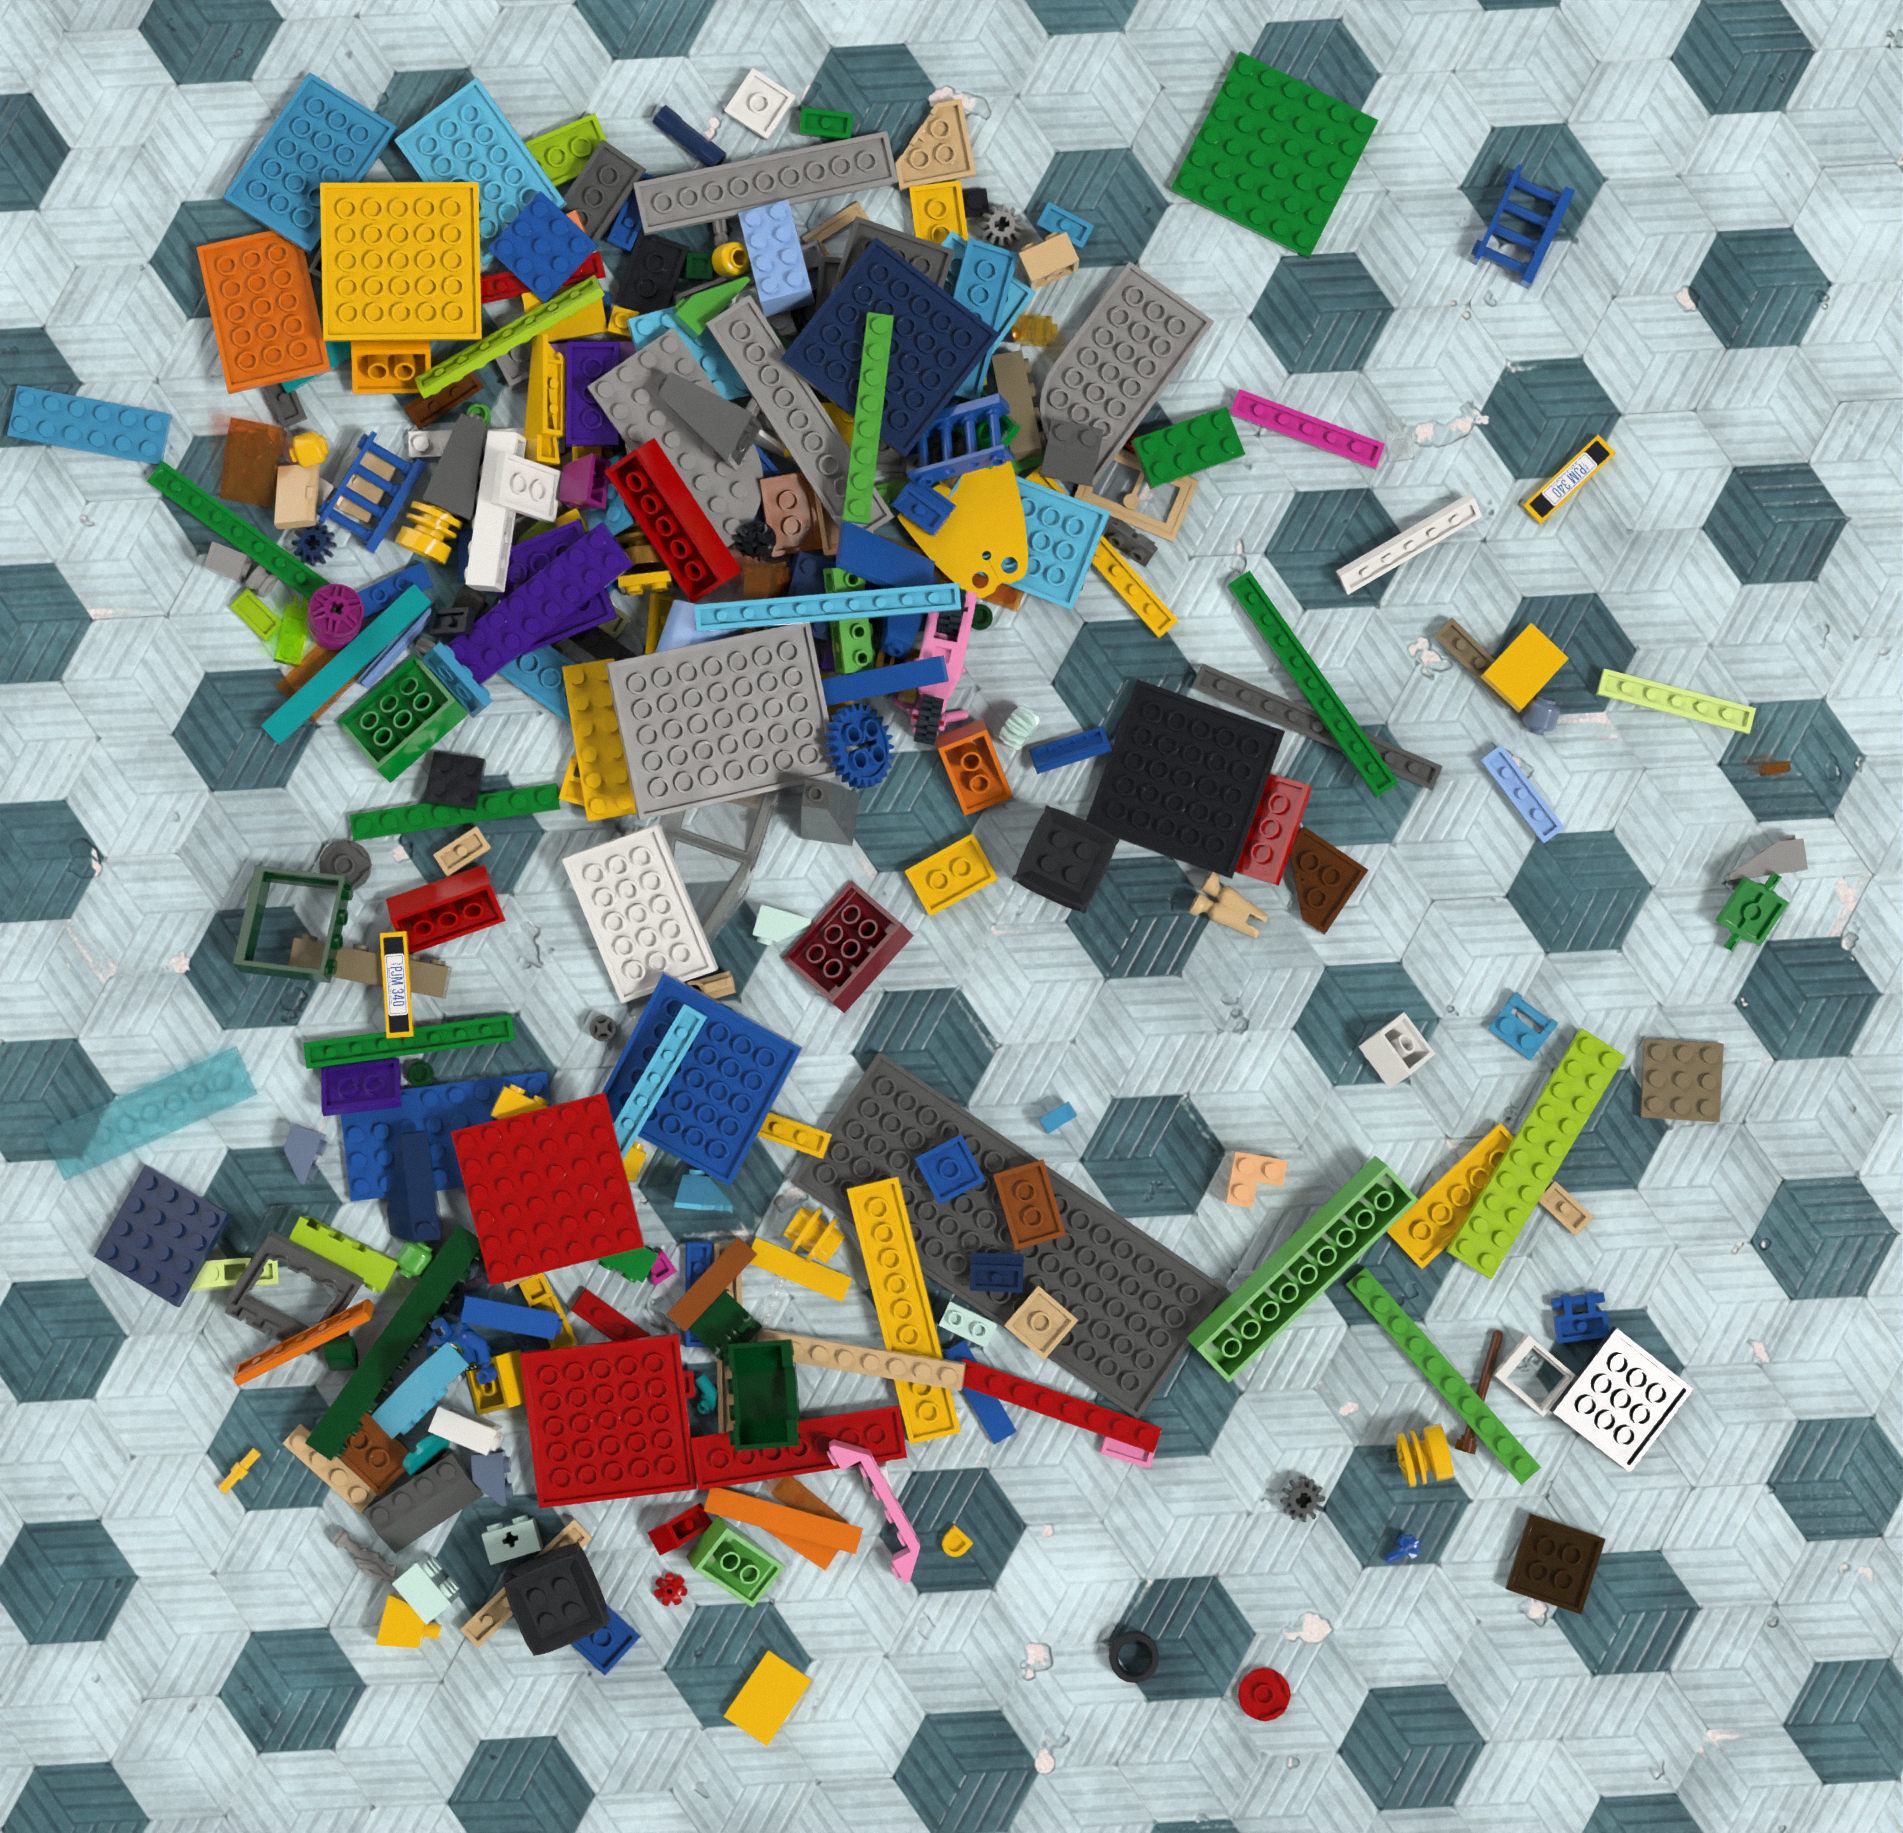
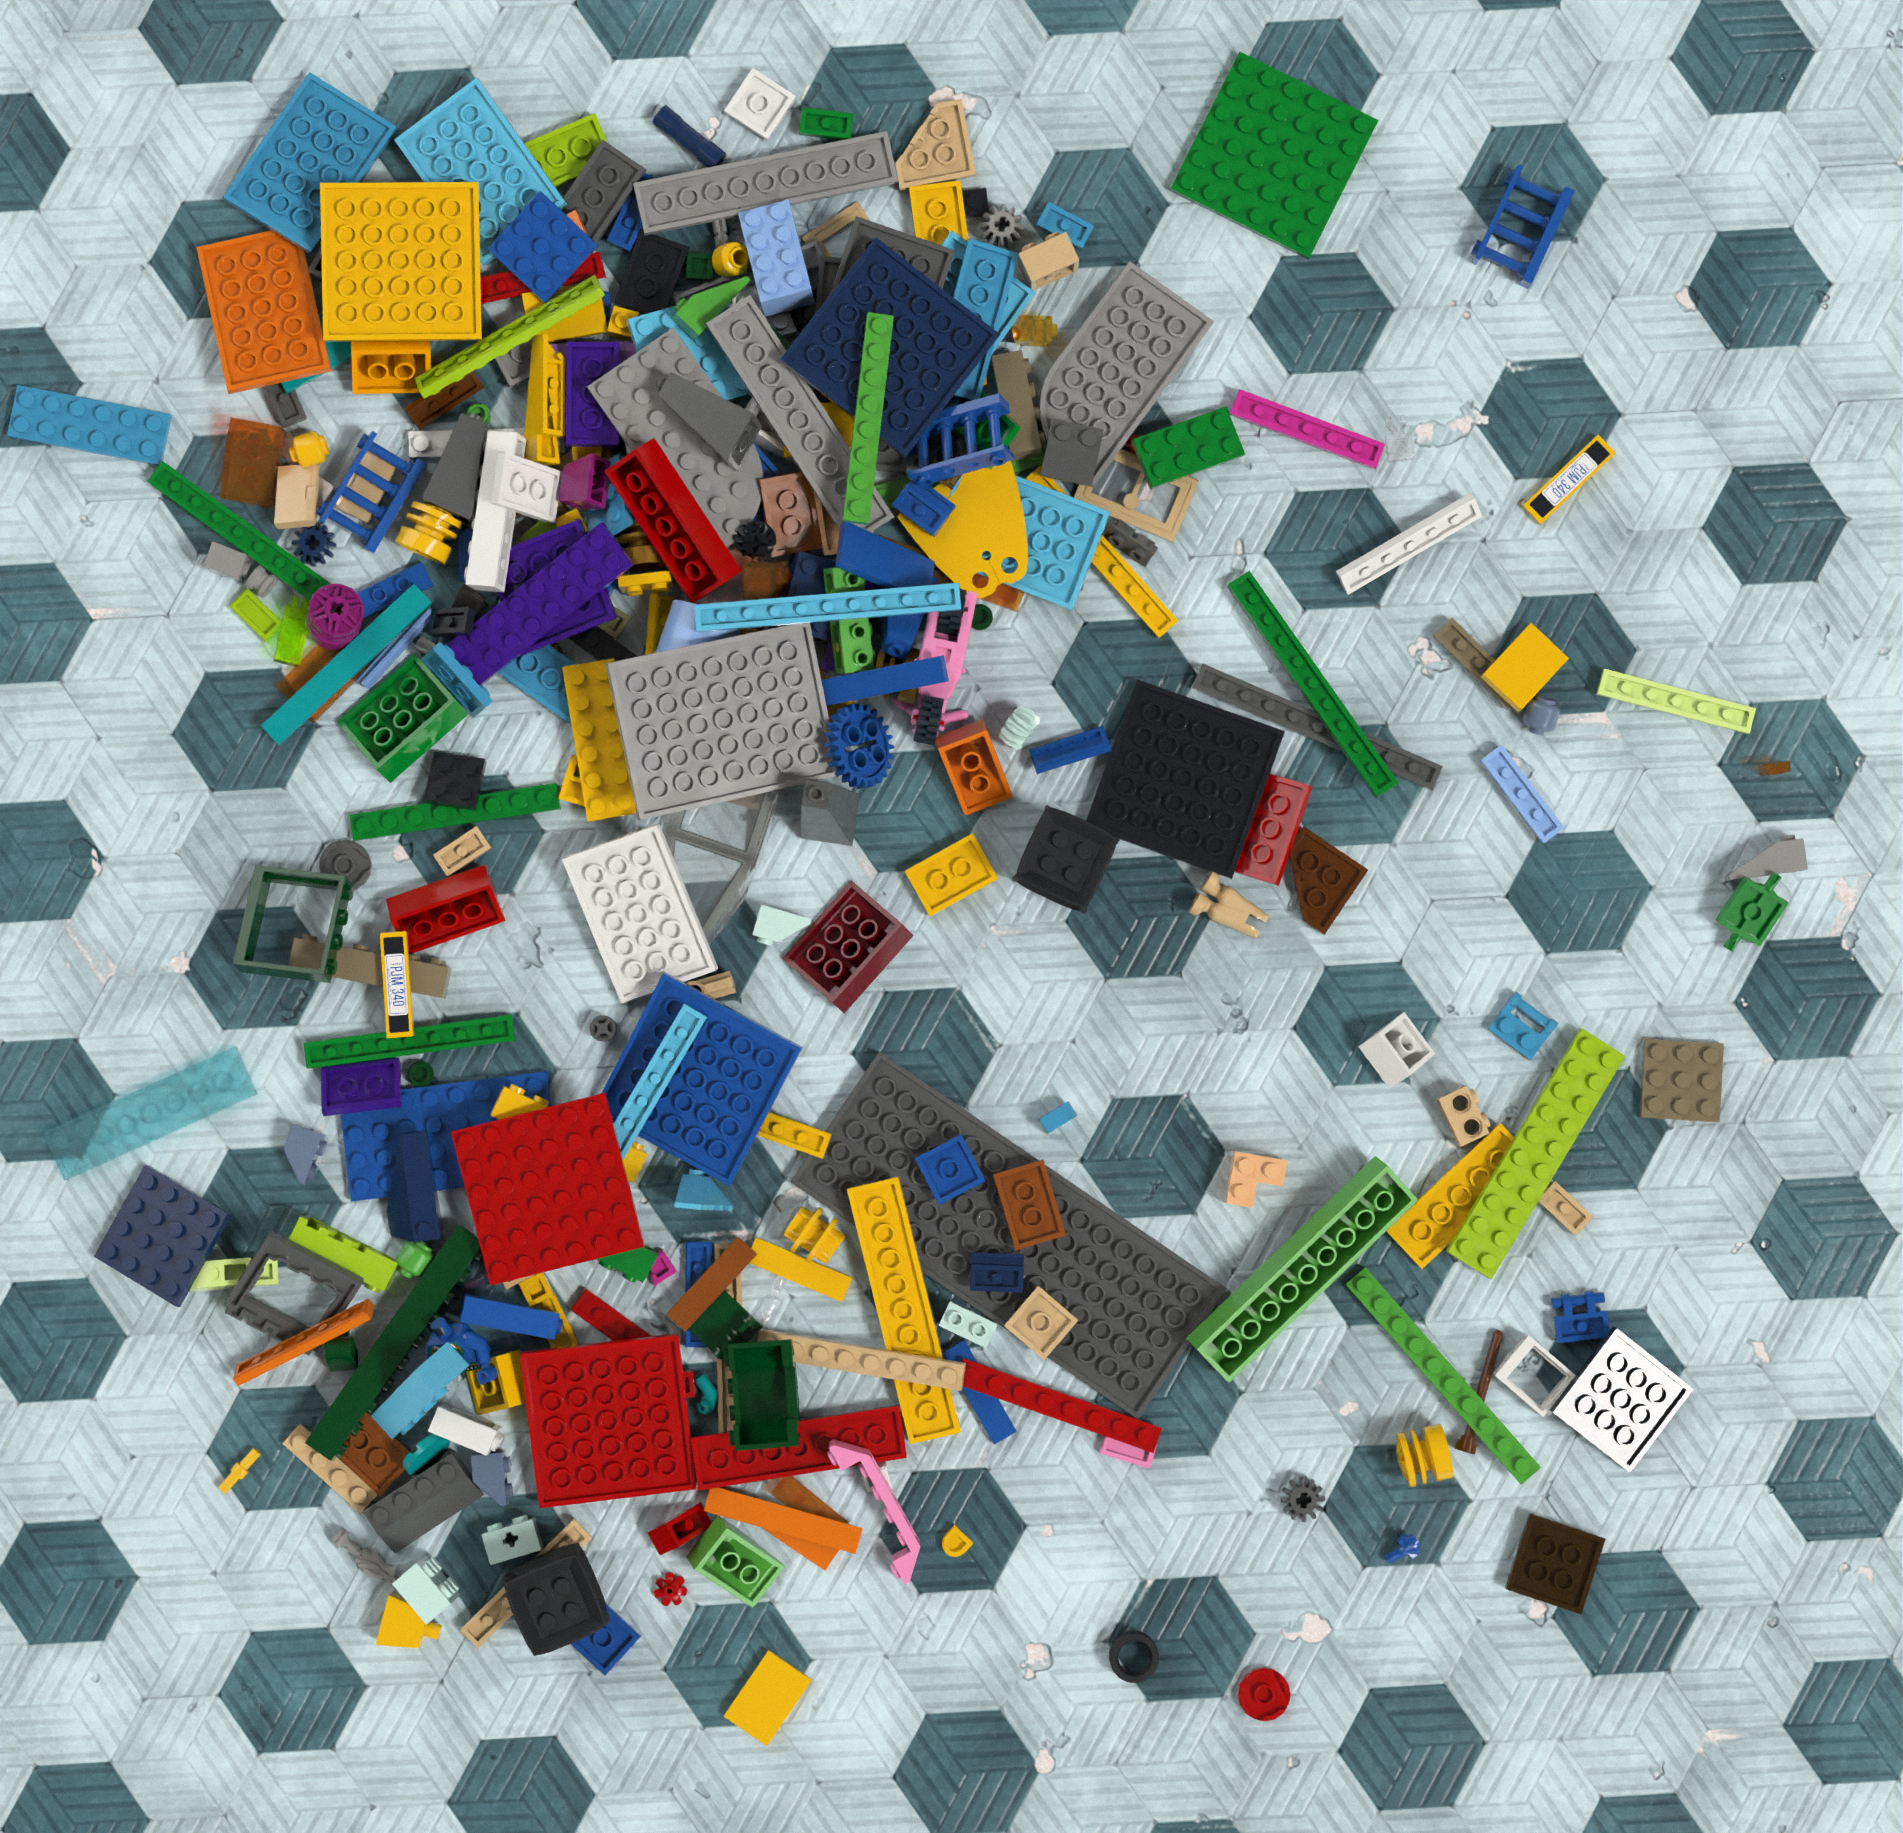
none -> tan brick [1436,1086,1491,1147]

